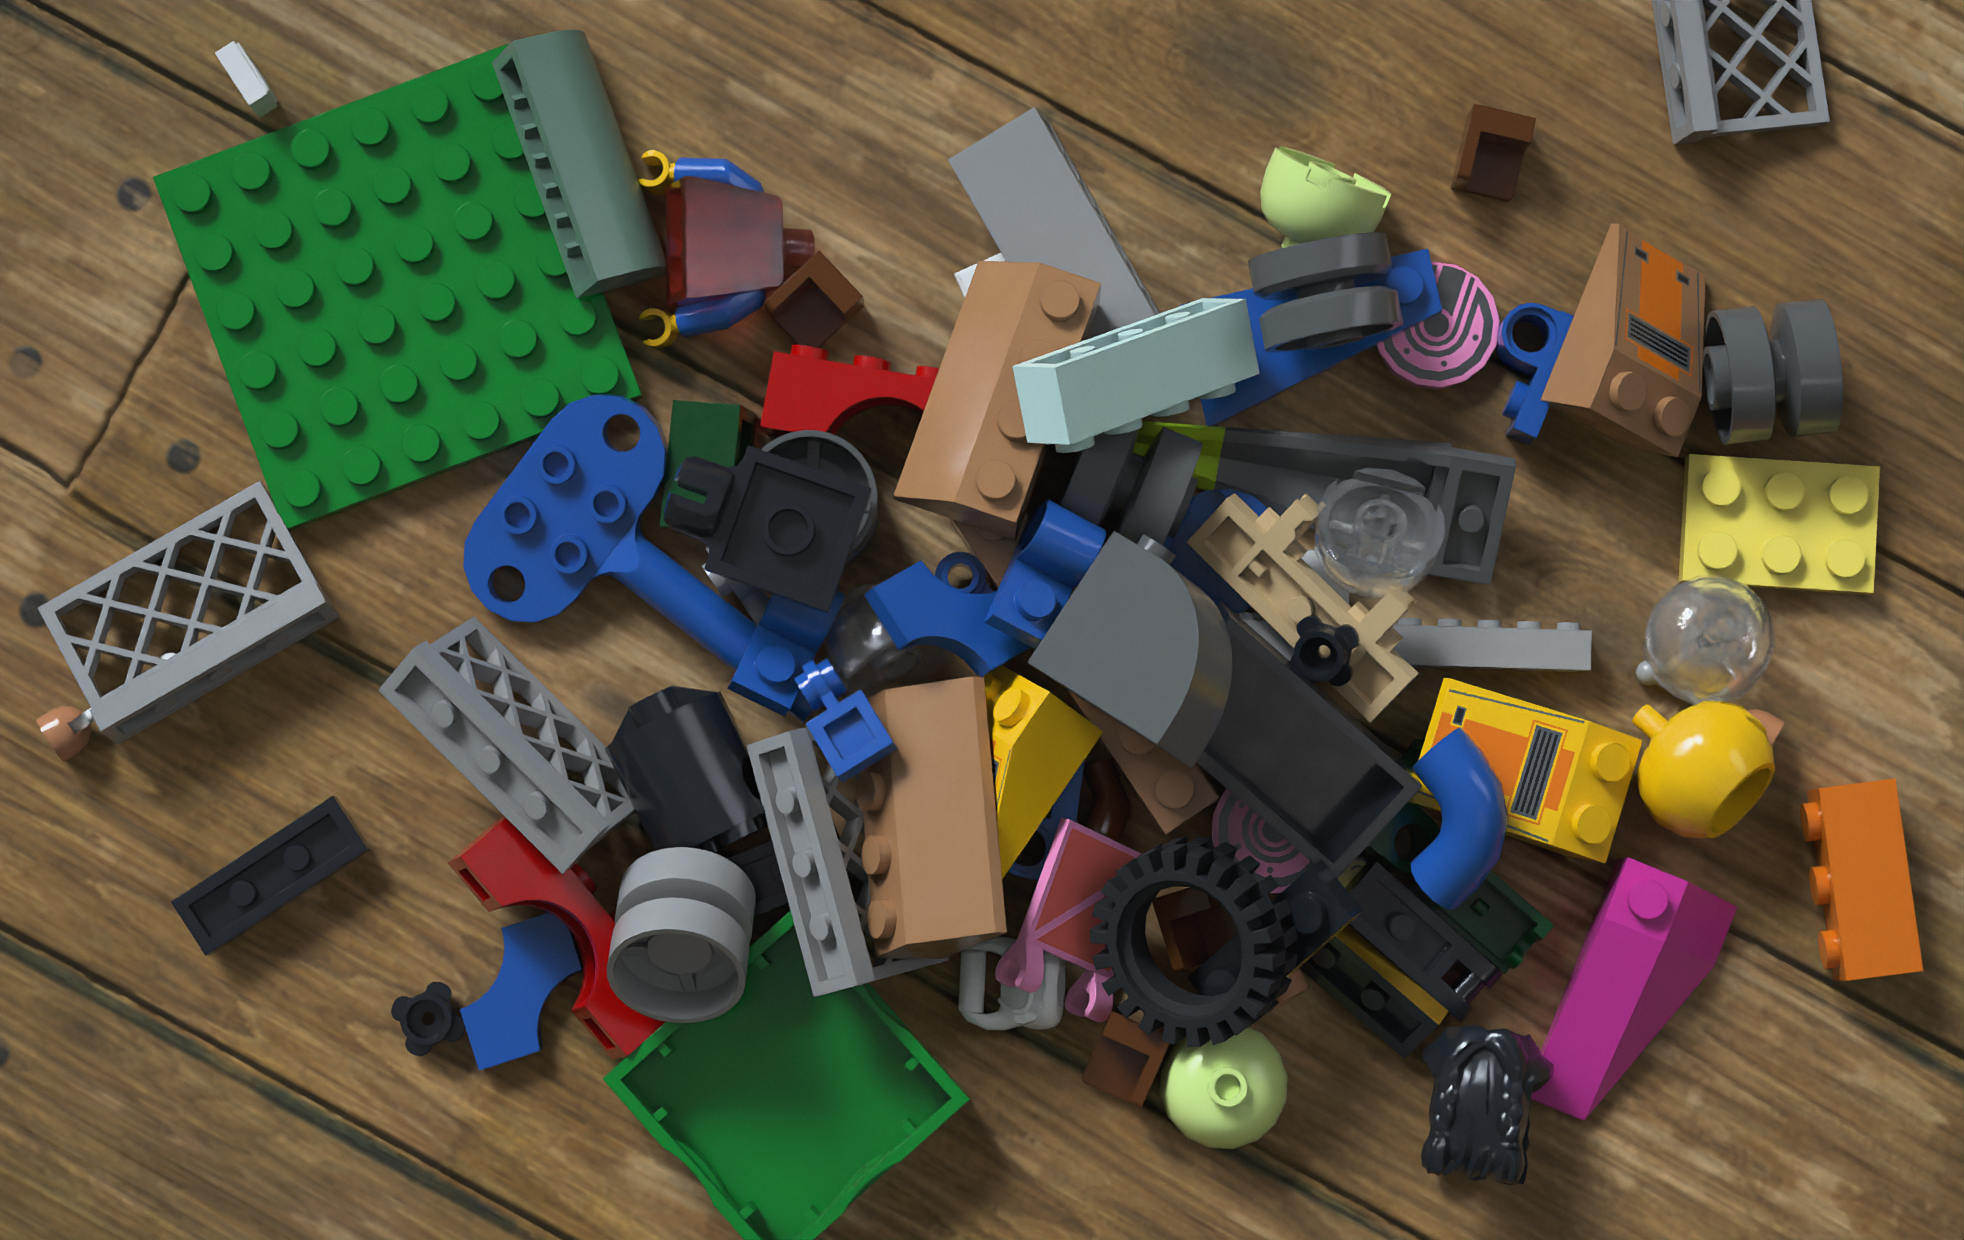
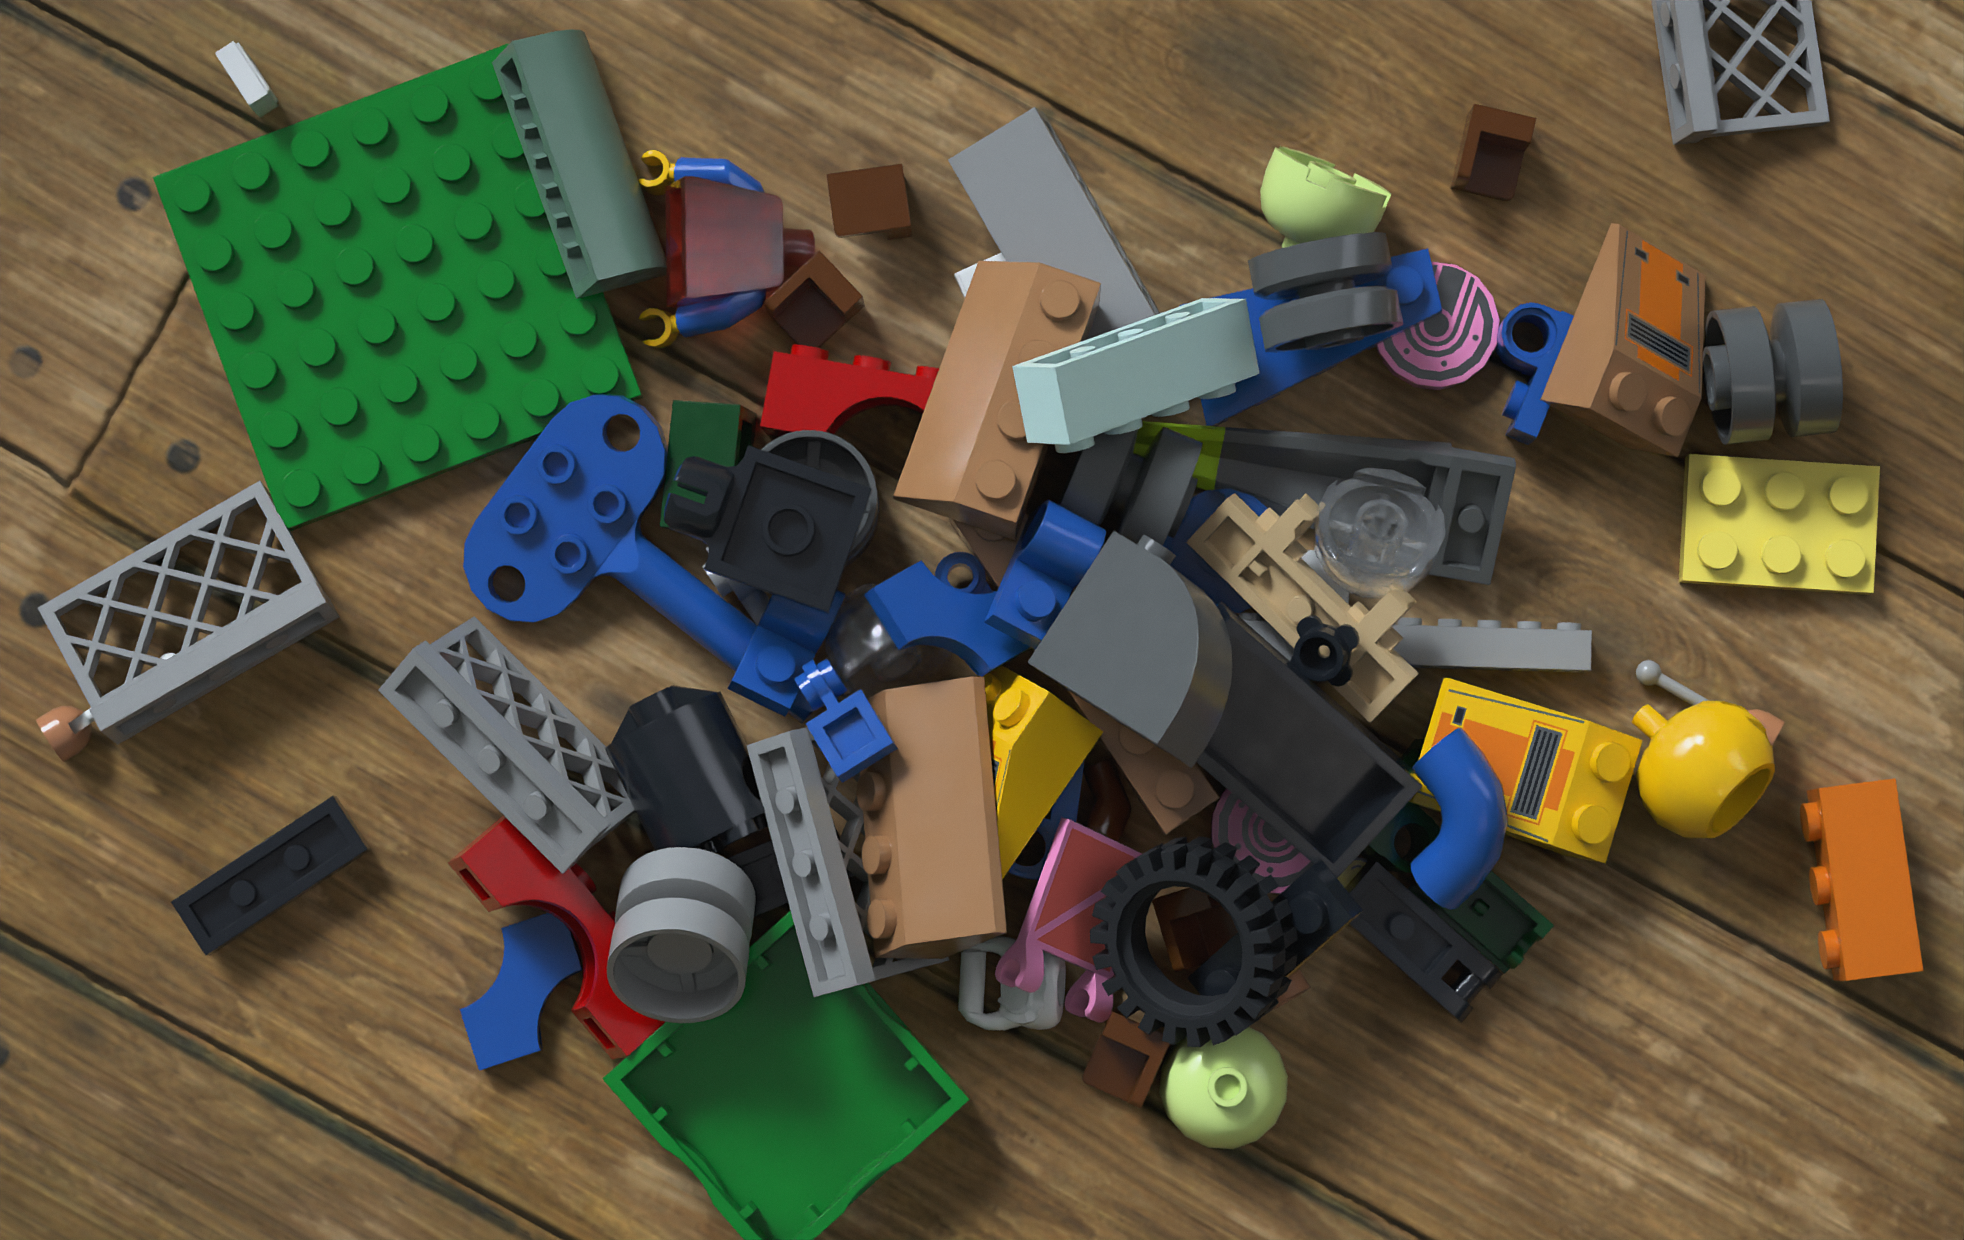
black plate [391,982,466,1056] -> none
black plate [1299,925,1448,1059] -> none
black piece [1421,1025,1554,1185] -> none
dark pink wedge [1531,857,1737,1121] -> none
clear cylinder [1643,575,1776,702] -> none
none -> reddish brown panel [826,164,912,240]

